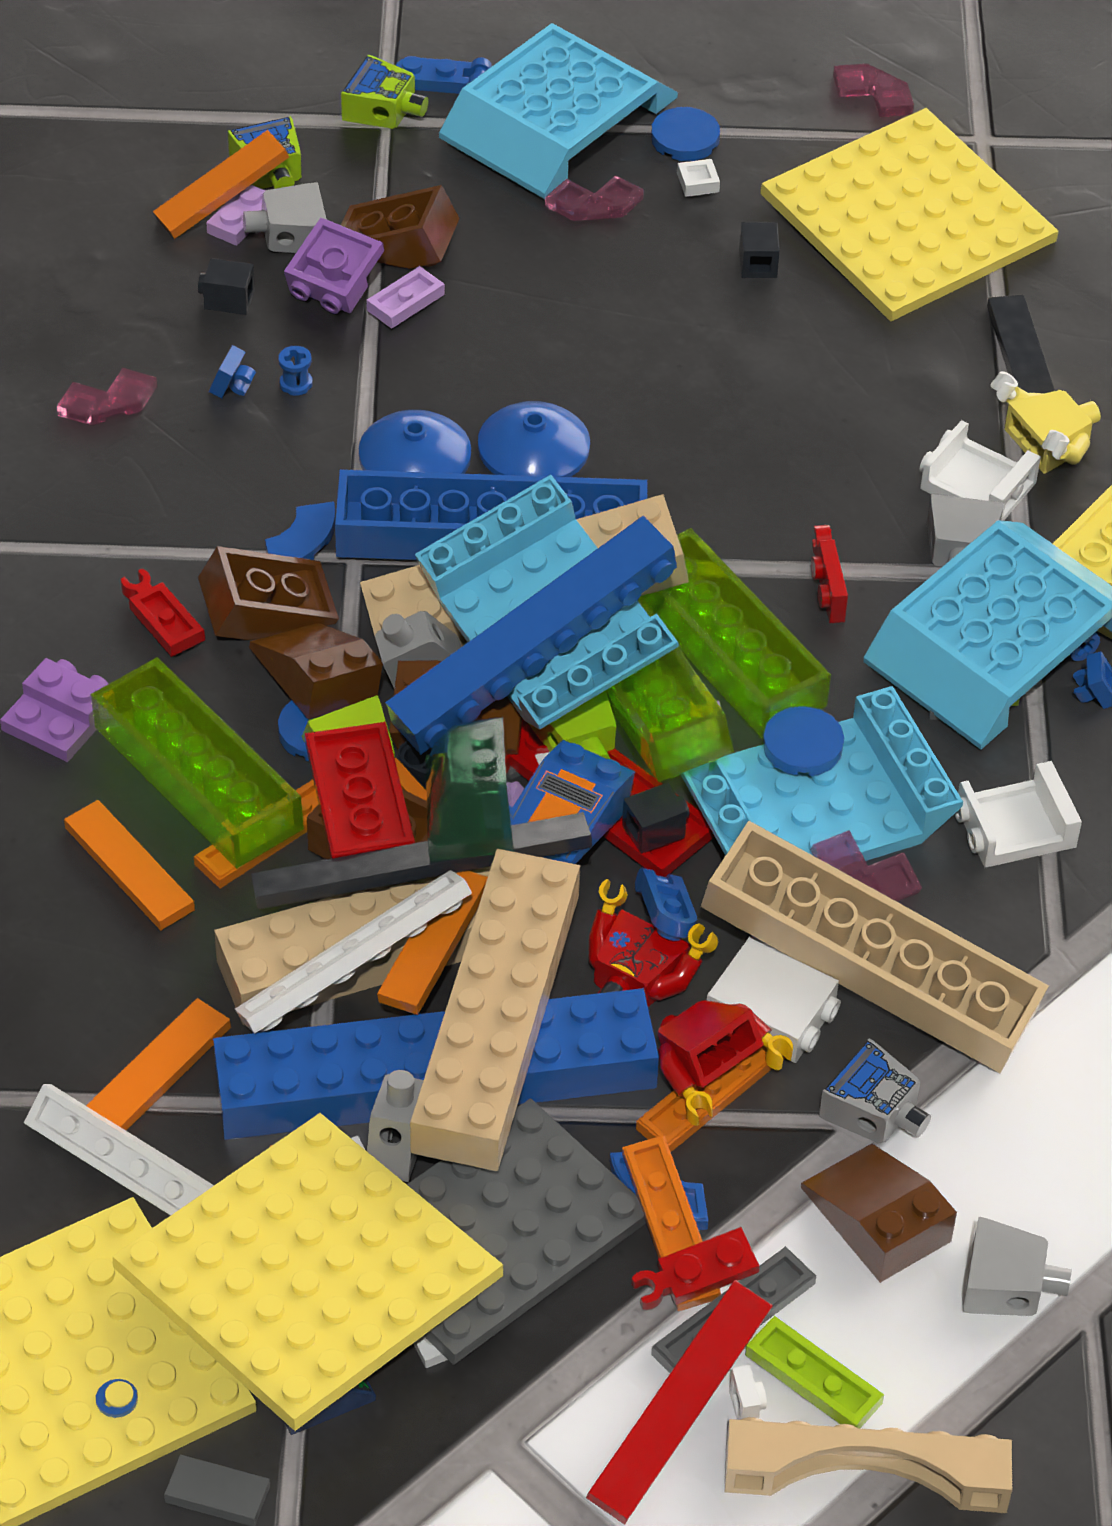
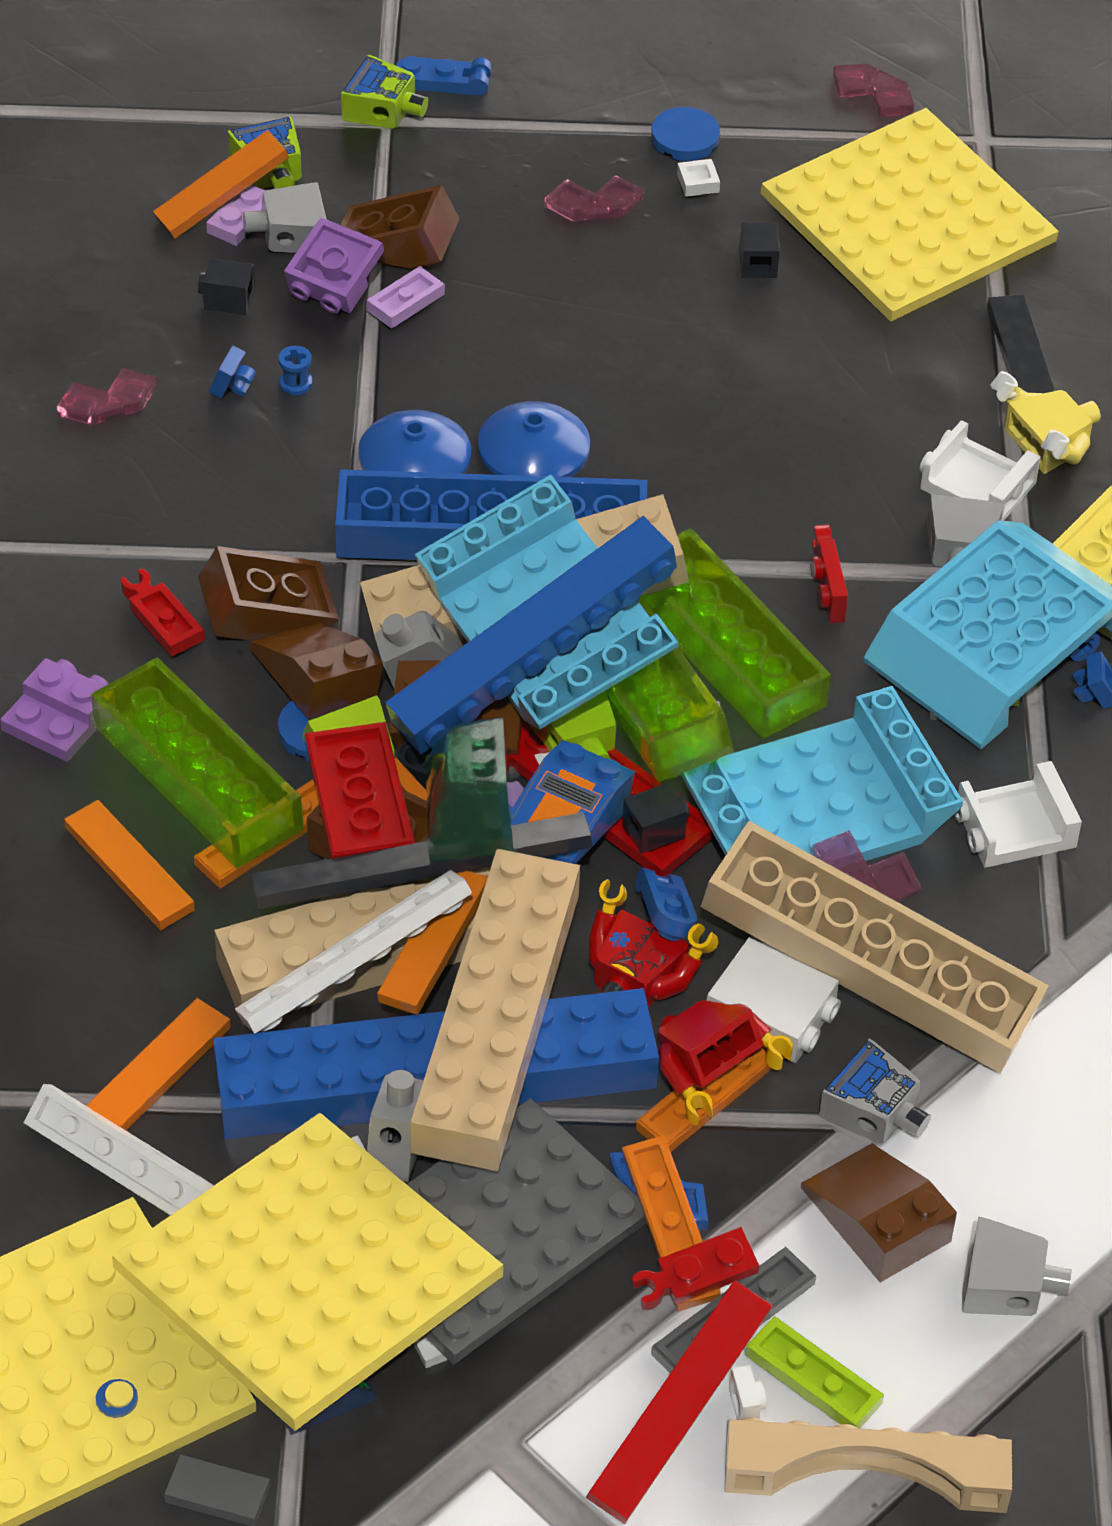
blue tile [265,502,335,560] -> none
medium azure slope [439,23,678,199] -> none
blue tile [763,706,845,776] -> none

